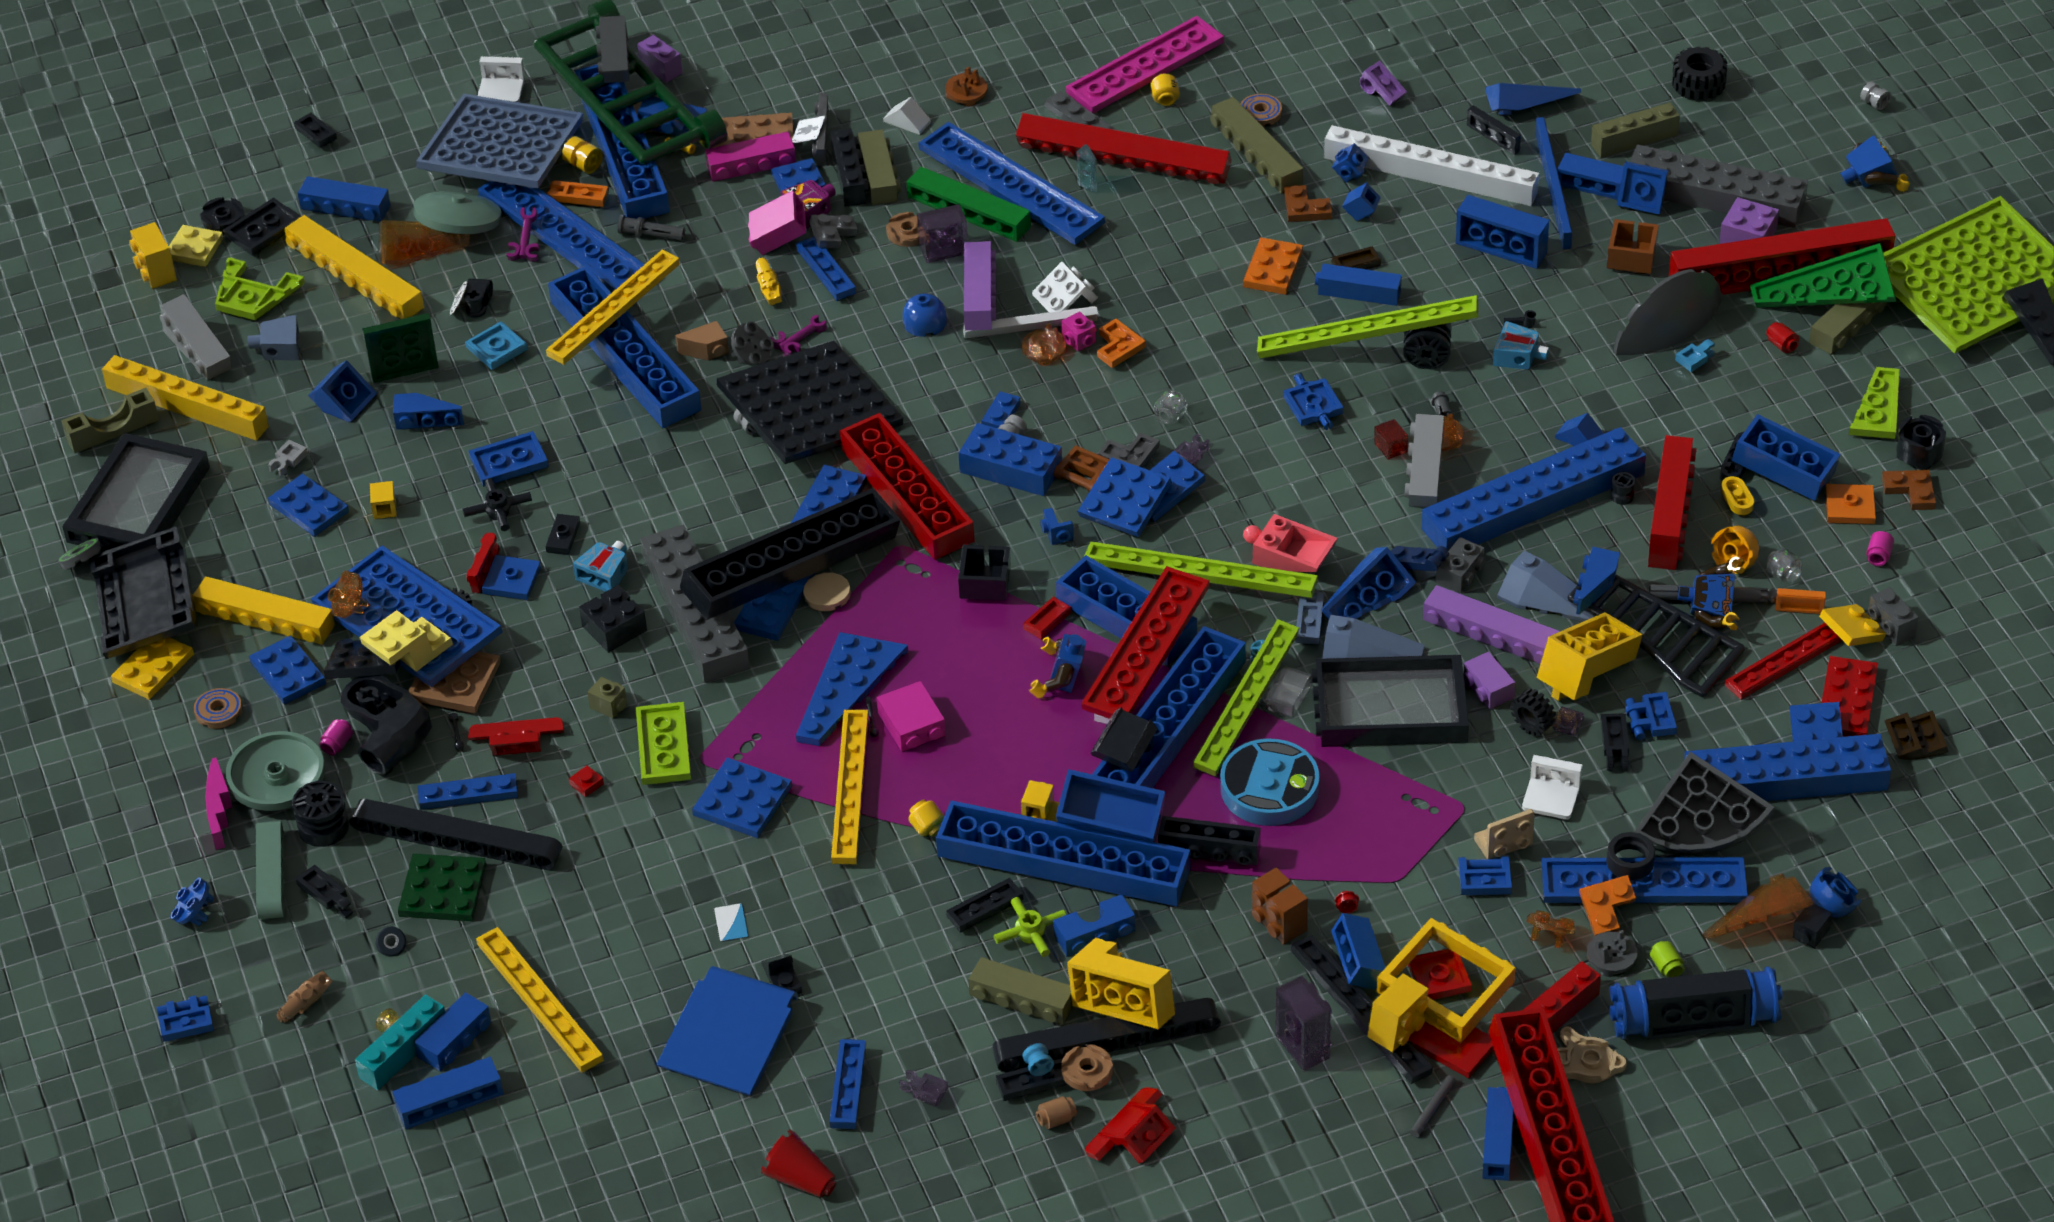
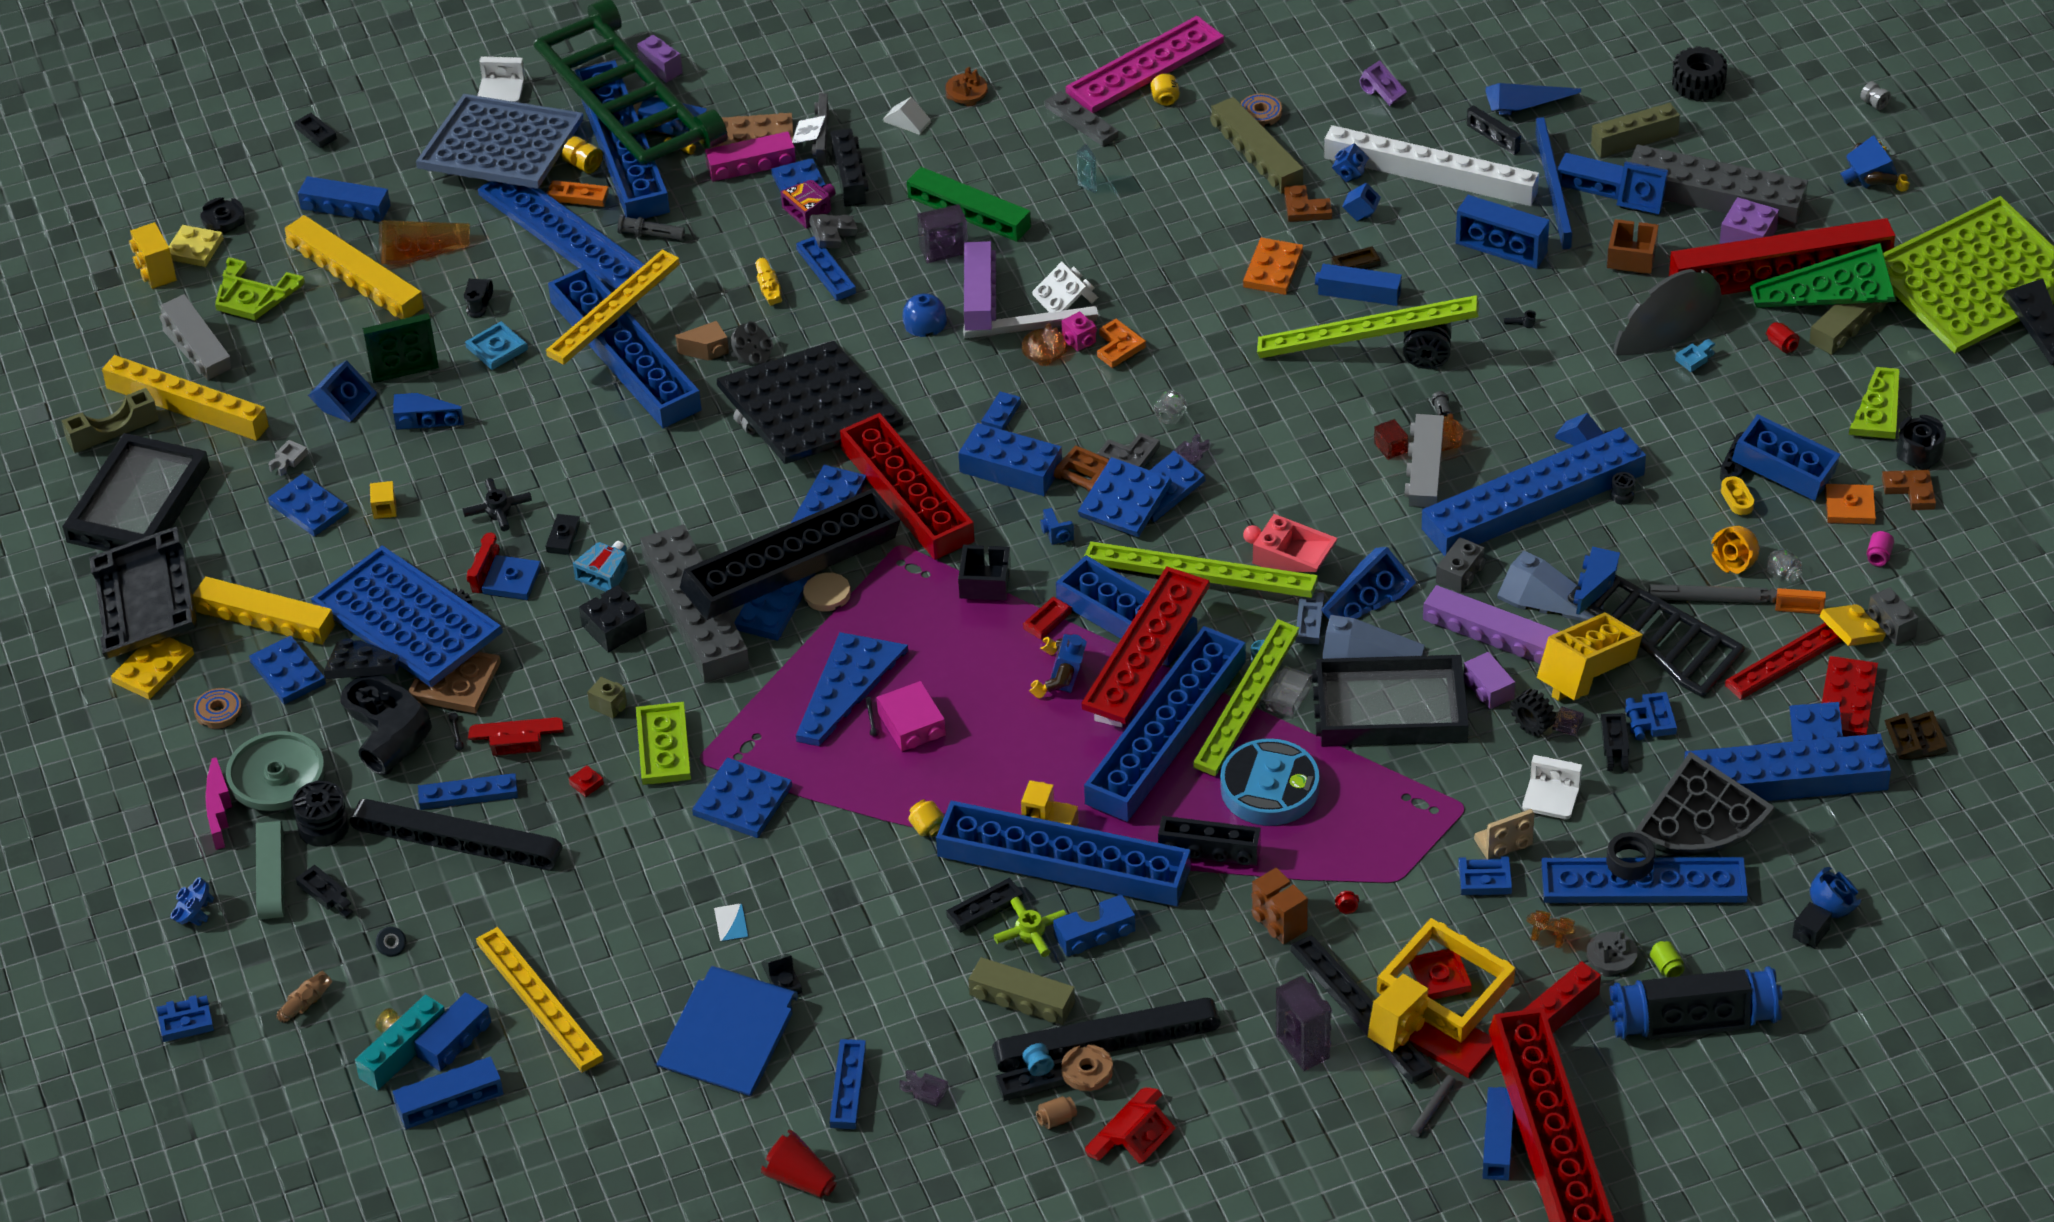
dark grey tile [57,538,102,570] -> none
black plate [223,197,301,256] -> none
sand blue torso [248,315,299,360] -> none
dark pink brick [319,719,353,756] -> none
clear orange plate [328,570,369,618] -> none
light yellow bracket [360,610,453,672] -> none
dark green plate [398,853,487,921] -> none
sand green dish [413,191,501,234] -> none
white sticker [450,281,467,315] -> none
blue plate [468,431,549,487] -> none
magenta bar [507,207,540,262] -> none
dark grey wedge [596,15,630,83] -> none
brick [748,190,806,255] -> none
magenta bar [770,315,827,356] -> none
yellow plate [831,710,868,864] -> none
olive brick [857,129,901,205] -> none
medium nougat tile [886,212,930,247] -> none
blue plate [919,122,1105,245] -> none
light grey wheel [998,415,1027,435] -> none
red brick [1016,113,1232,184] -> none
blue piece [1056,769,1166,842] -> none
yellow hinge [1067,938,1175,1029] -> none
black slope [1090,707,1157,772] -> none
blue plate [1283,373,1343,430] -> none
blue brick [1331,913,1386,990] -> none
dark blue plate [1391,546,1449,571] -> none
dark azure torso [1493,321,1549,369] -> none
tan tile [1557,1026,1627,1083] -> none
orange plate [1579,875,1636,937] -> none
red brick [1648,435,1697,570] -> none
torso [1678,557,1745,631] -> none
clear orange wedge [1702,873,1813,938] -> none

